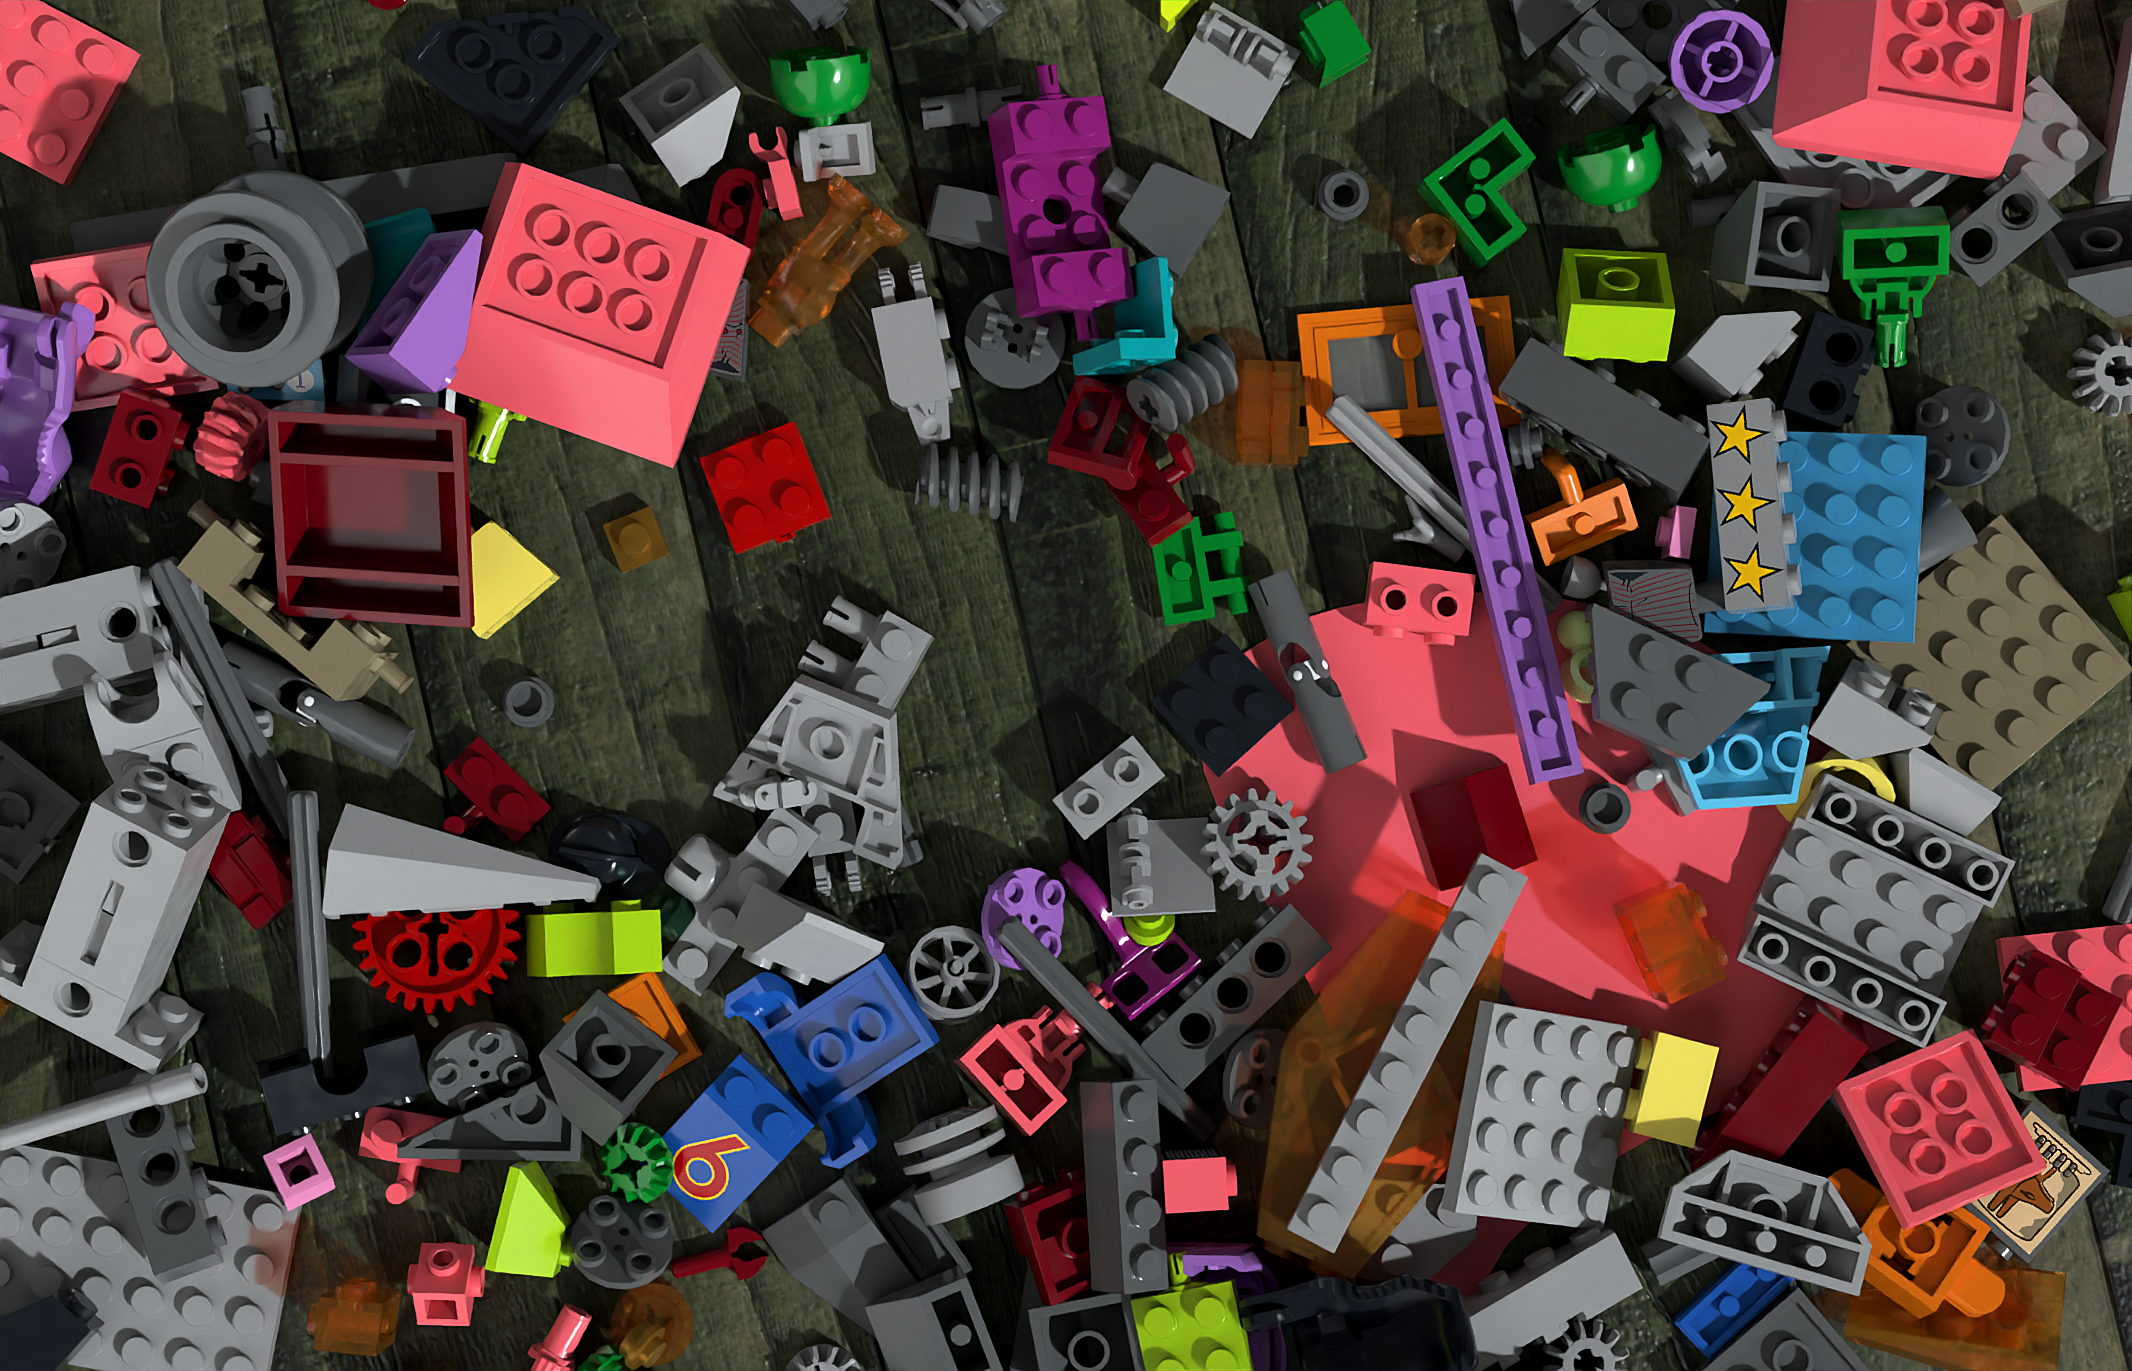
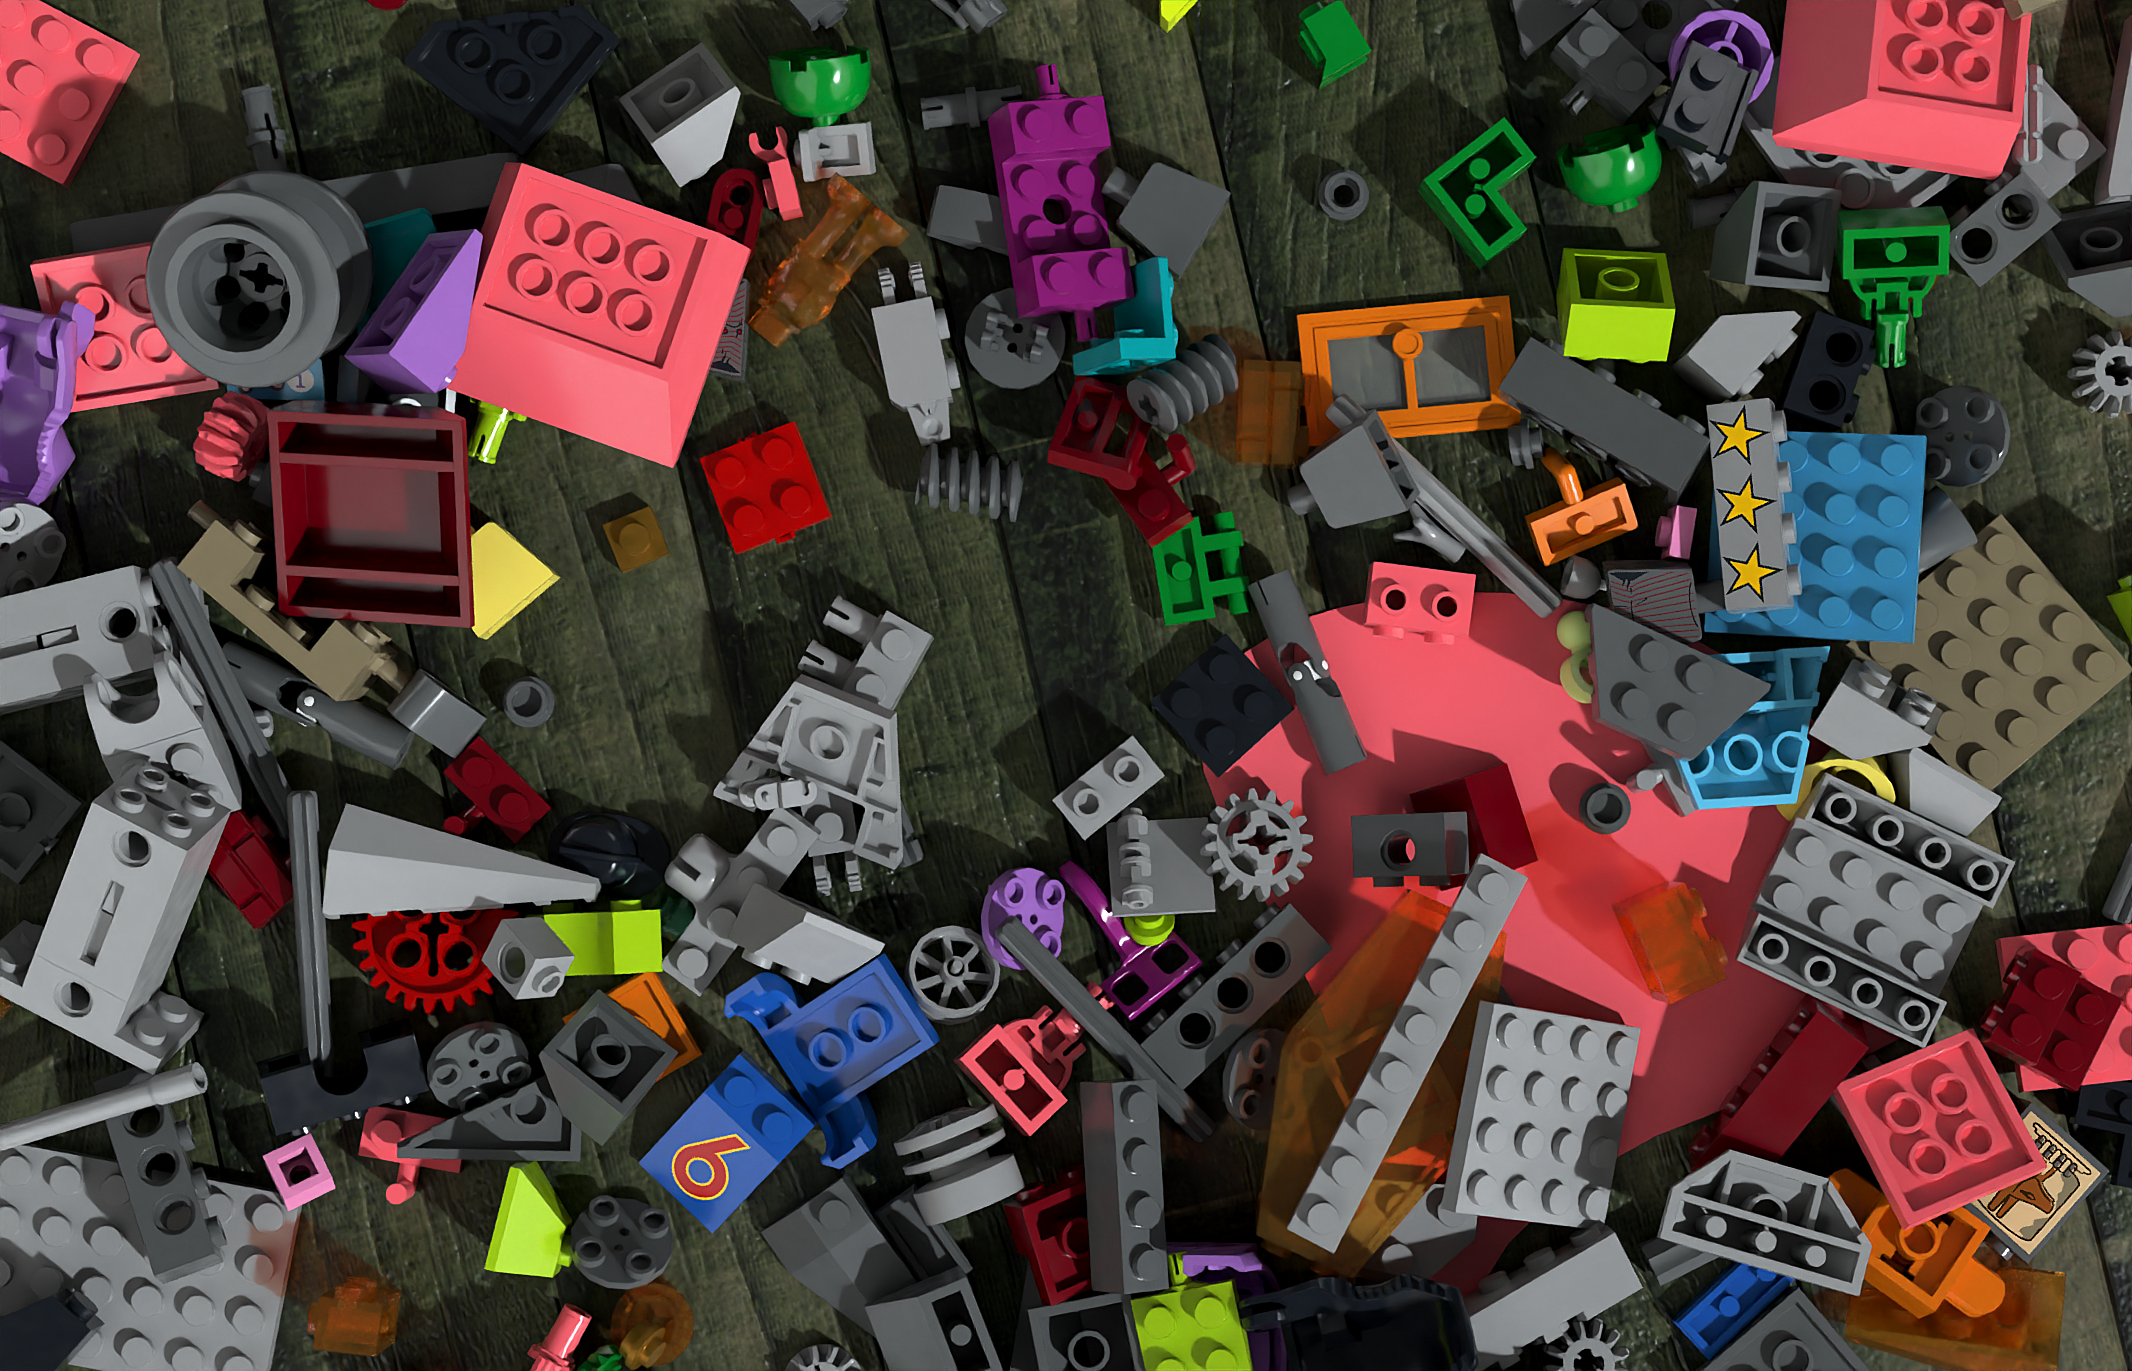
dark red brick [89,385,192,509] -> none
coral brick [407,1242,485,1326] -> none
green gear [596,1122,674,1203] -> none
dark red bar [670,1225,769,1281] -> none
coral brick [1161,1147,1237,1213] -> none
light grey hinge [1163,2,1301,140] -> none
clear orange bush [1406,213,1456,266] -> none
medium lavender plate [1410,276,1584,786] -> none
light yellow brick [1621,1029,1719,1148] -> none
none -> dark grey beam [387,668,488,759]
none -> light grey brick [481,917,575,1000]
none -> dark grey torso [1287,409,1420,529]
none -> dark grey brick [1351,812,1469,887]
none -> black plate [1654,40,1759,165]
none -> axle [2012,64,2043,166]

